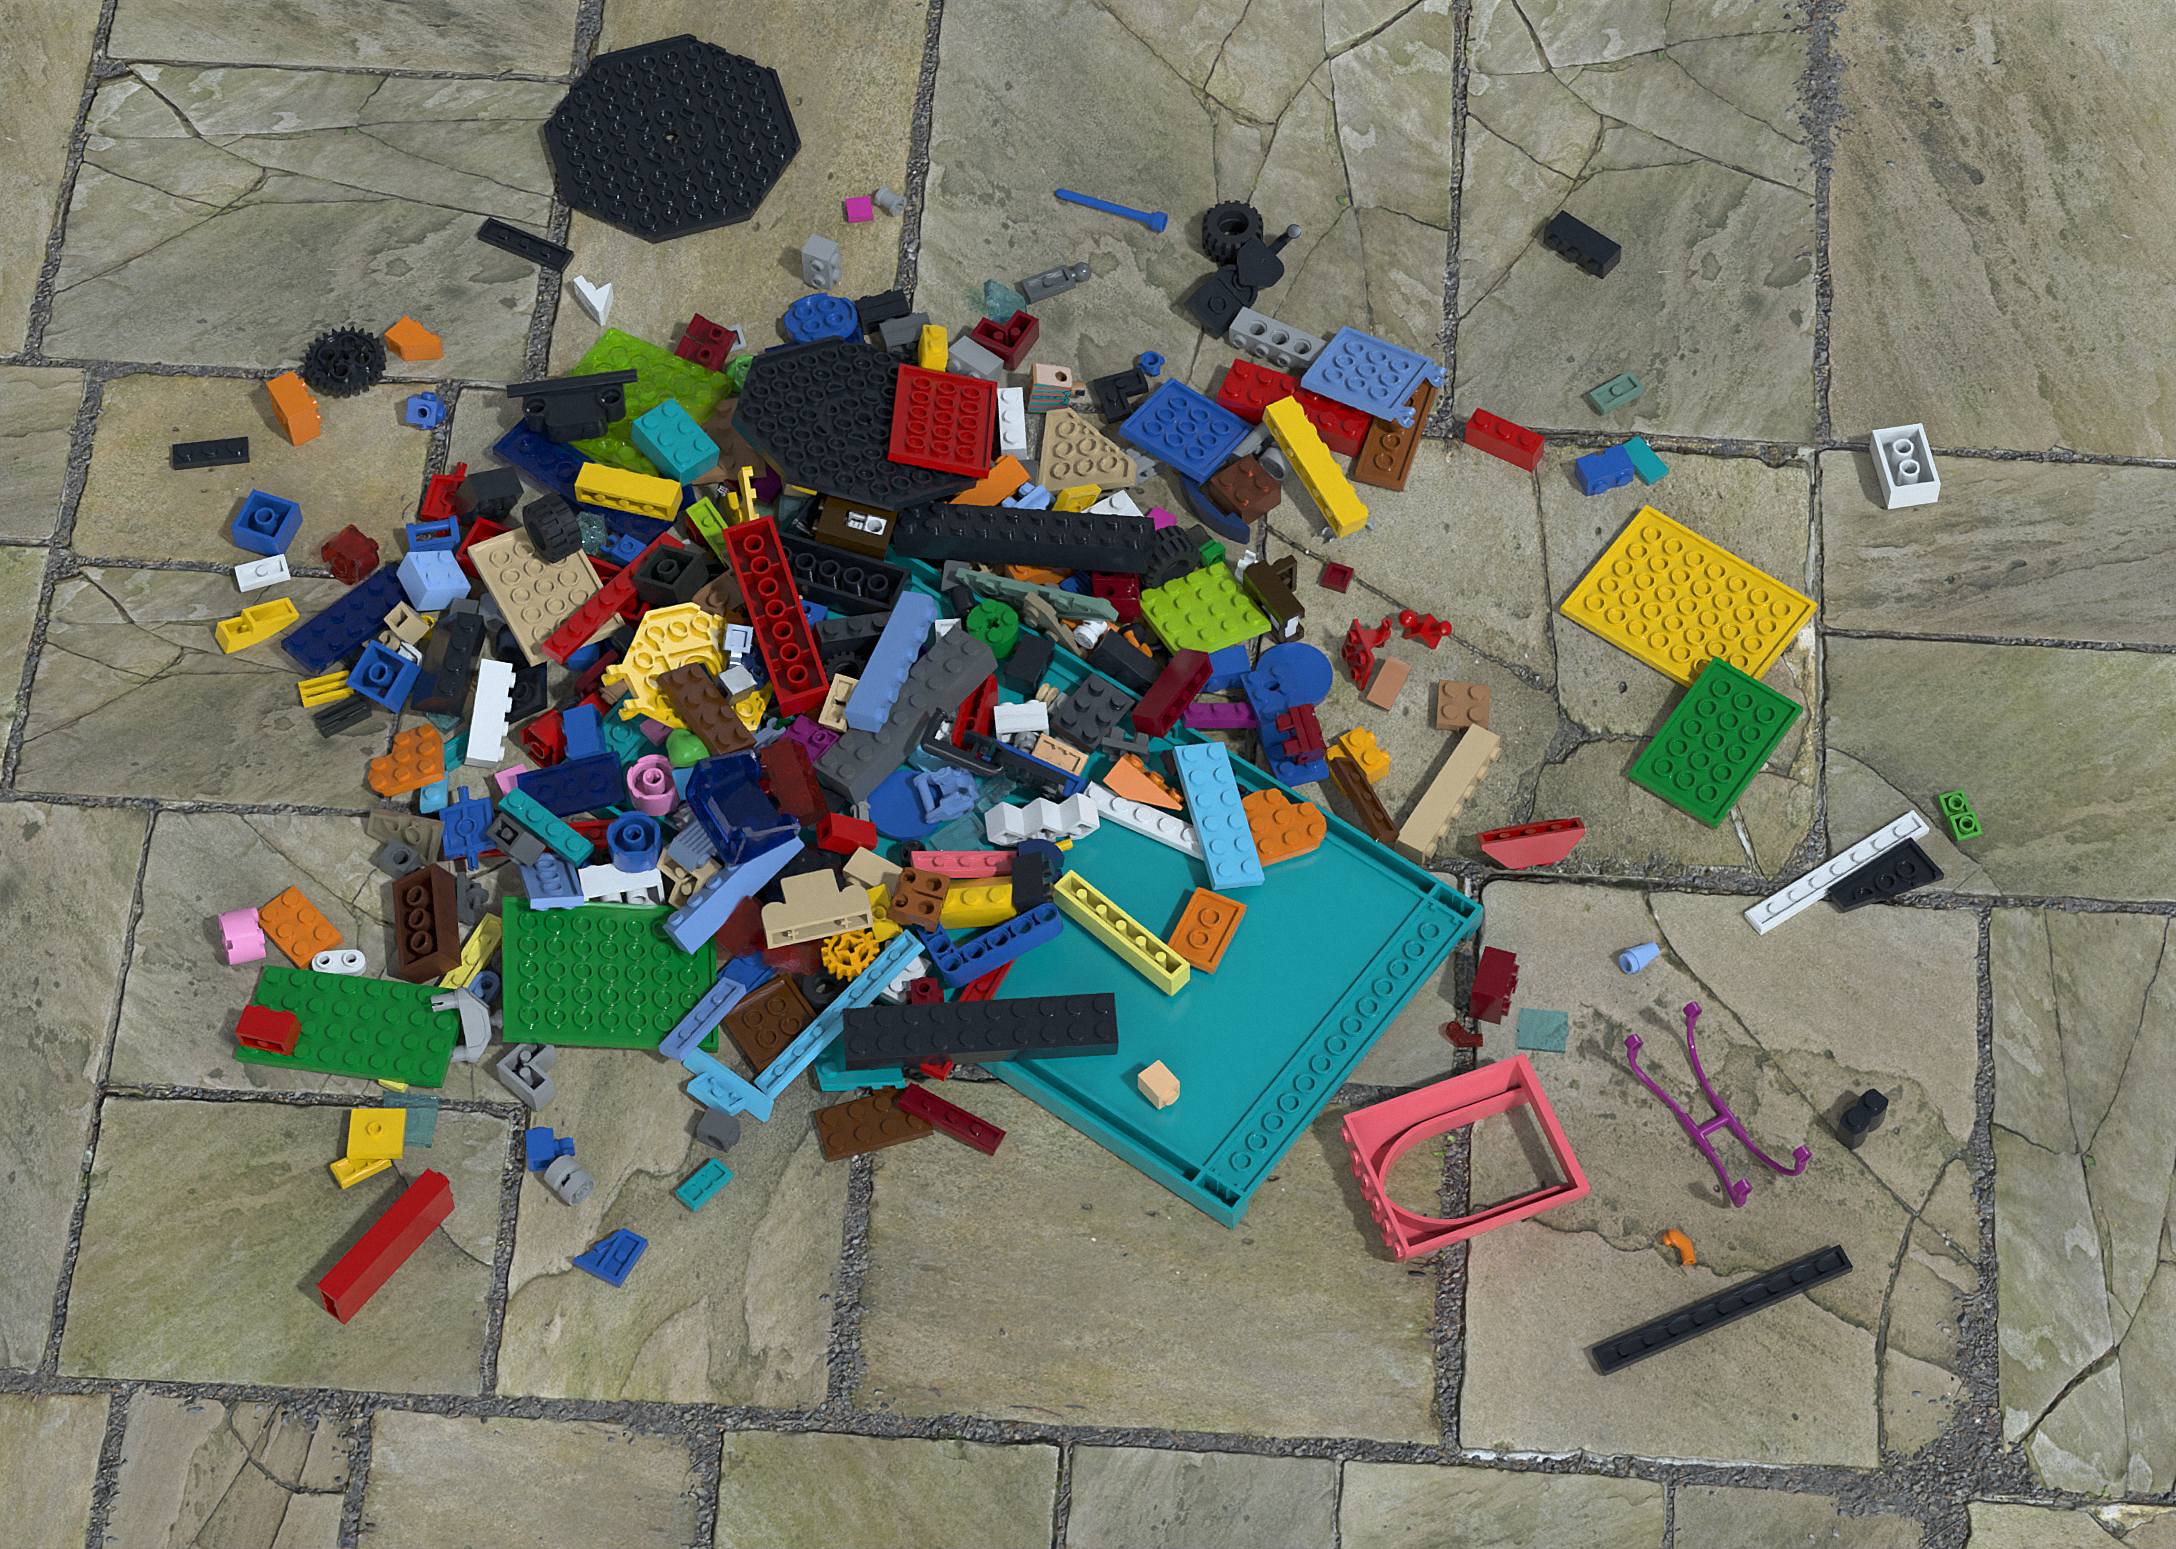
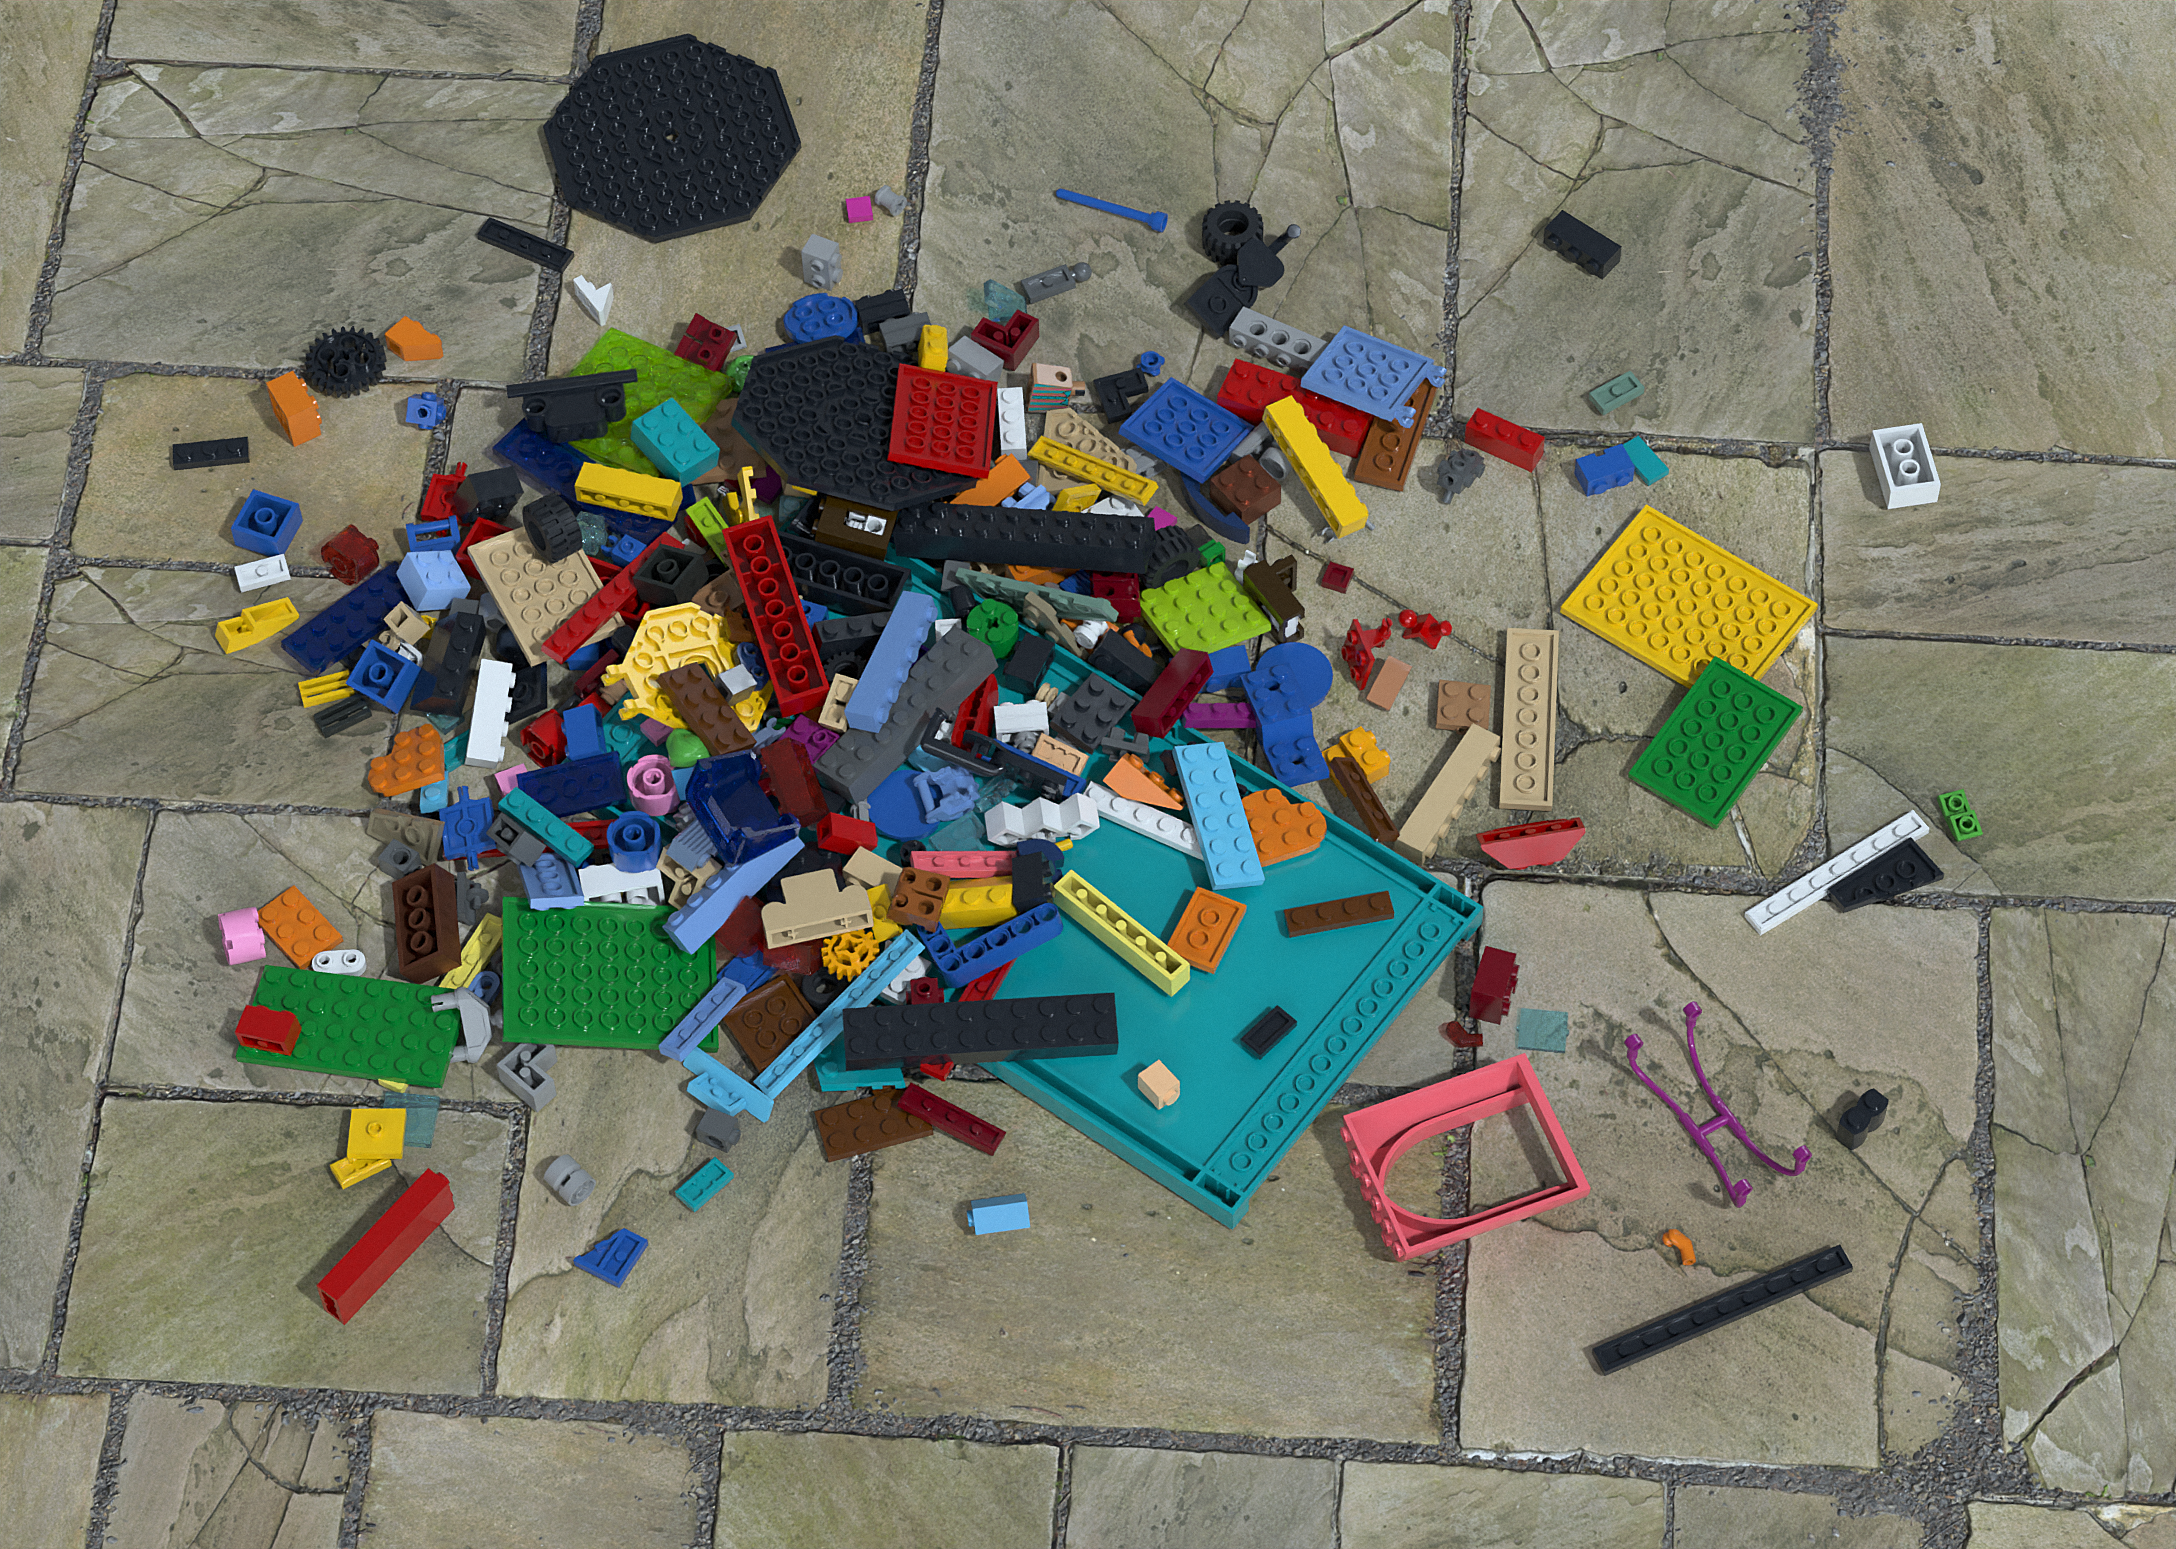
blue brick [525,1127,575,1172] -> none
plate [722,623,753,669] -> none
dark red hips [1274,703,1327,766] -> none
light blue cone [1619,941,1659,974] -> none
none -> brick [967,1193,1030,1235]
none -> yellow tile [1027,435,1159,506]
none -> black tile [1240,1005,1297,1060]
none -> reddish brown plate [1284,891,1394,938]
none -> dark grey brick [1437,448,1486,504]
none -> tan plate [1499,628,1559,811]

